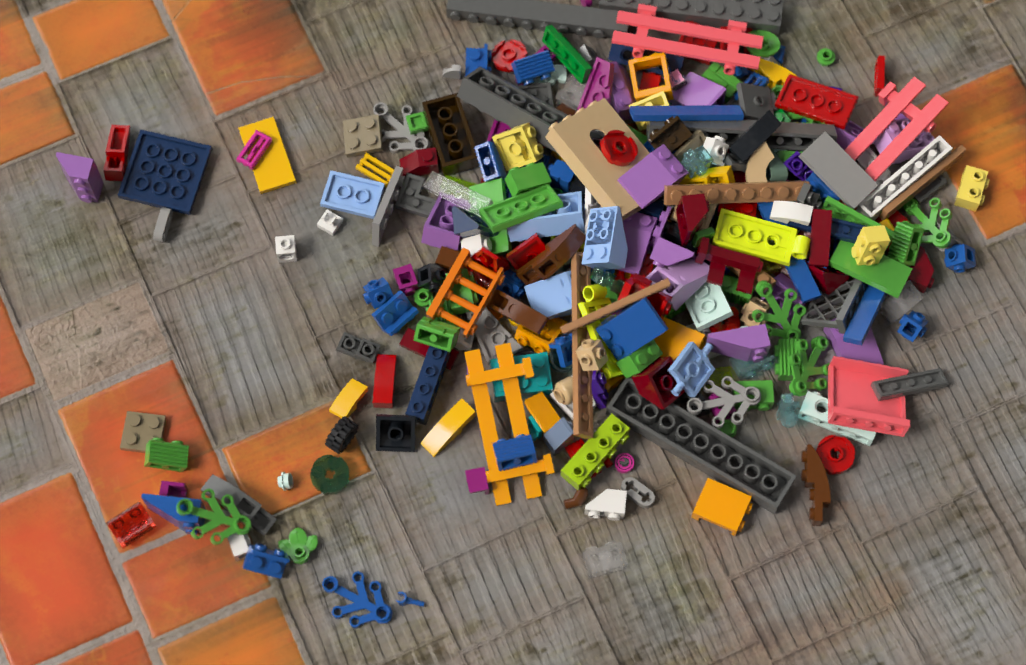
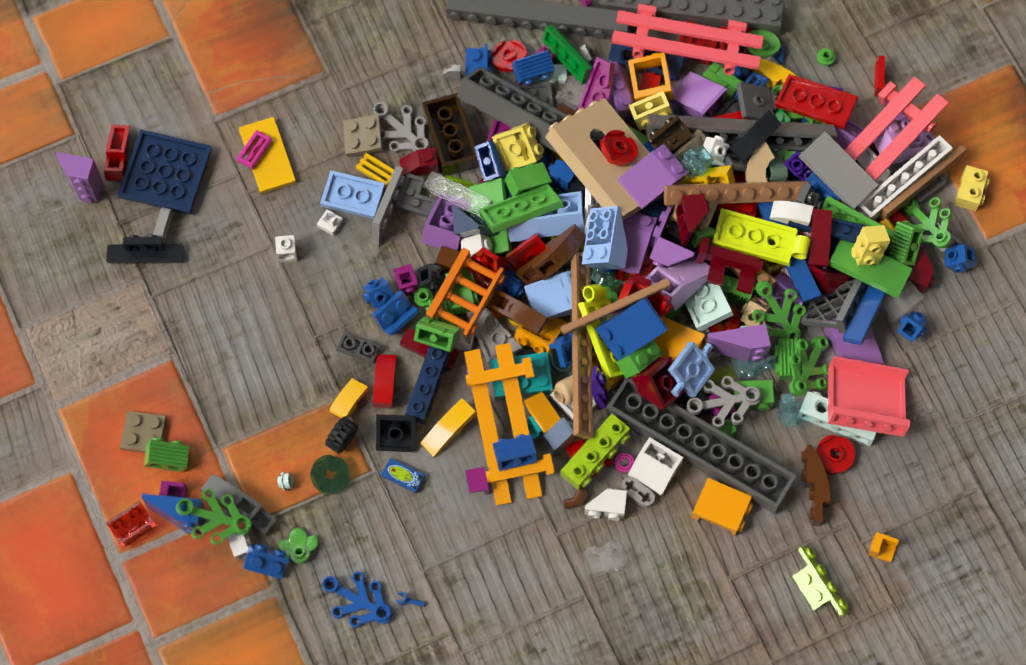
bright green tile [406,112,429,135] -> none
tan brick [576,339,608,371] -> none
blue tile [629,105,744,122] -> none
tile [662,68,687,92] -> none
dark grey tile [871,368,949,401] -> none
none -> black bracket [106,235,183,263]
none -> tile [381,458,425,493]
none -> white slope [628,437,683,496]
none -> bracket [792,546,849,617]
none -> light orange panel [868,532,899,563]

